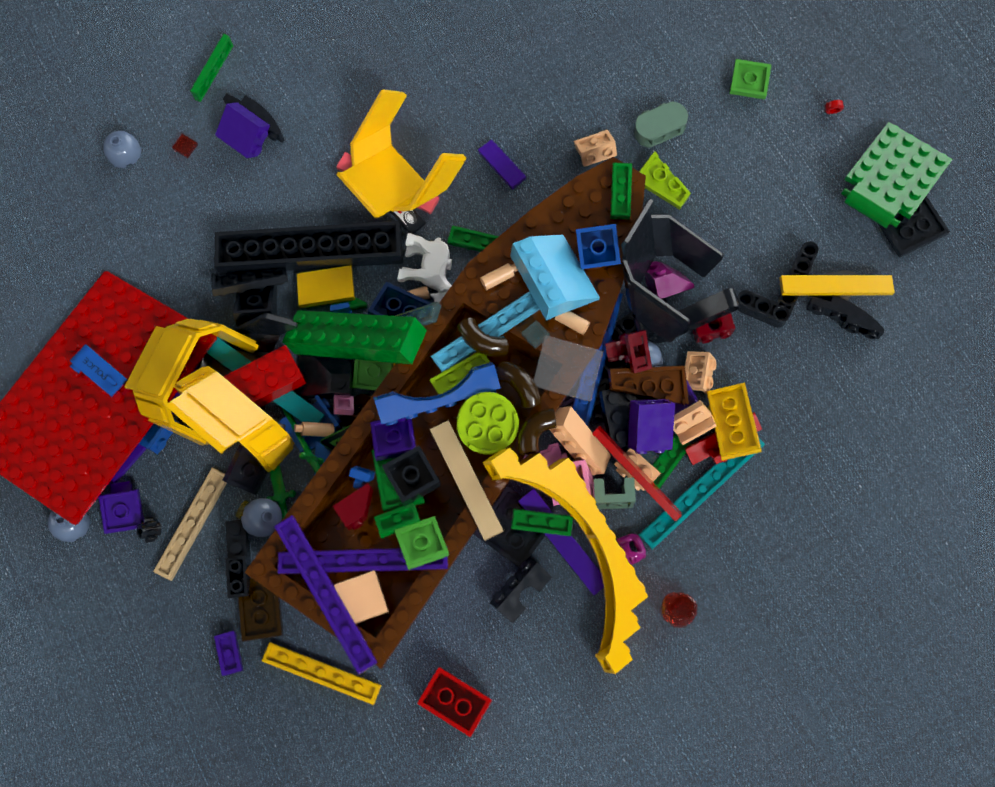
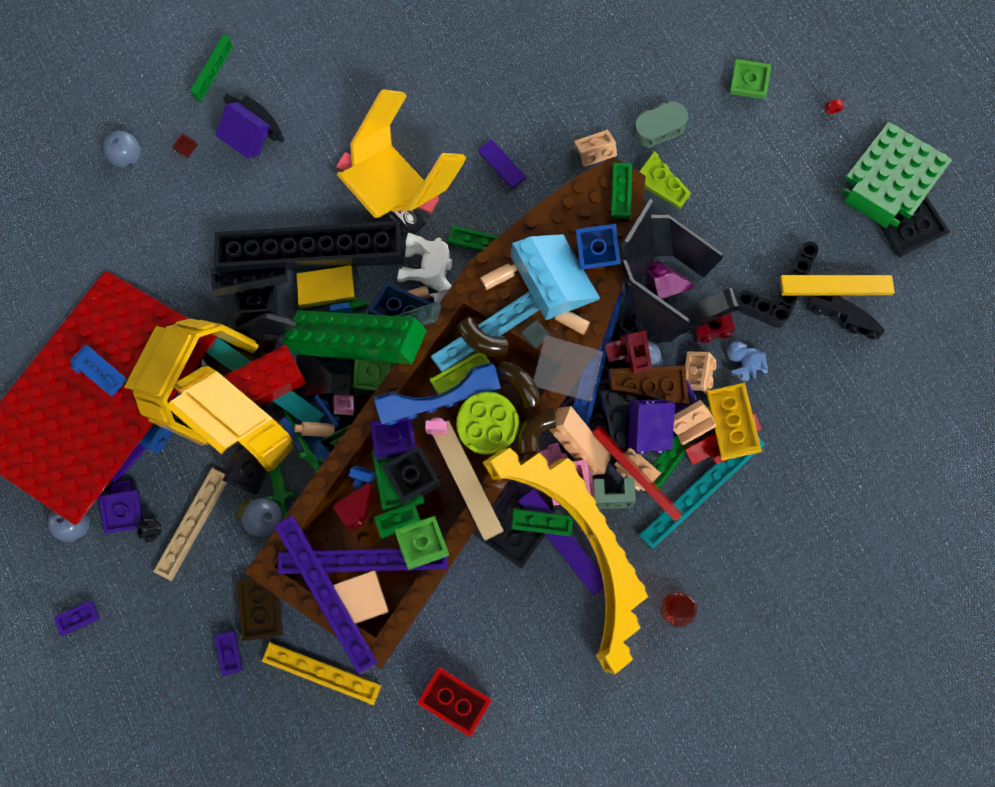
black slope [225,519,251,599] -> none
black arch [490,557,552,623] -> none
magenta piece [616,533,646,565] -> none
none -> dark purple plate [54,601,100,636]
none -> bright pink plate [425,418,448,435]
none -> medium blue animal [727,341,768,382]

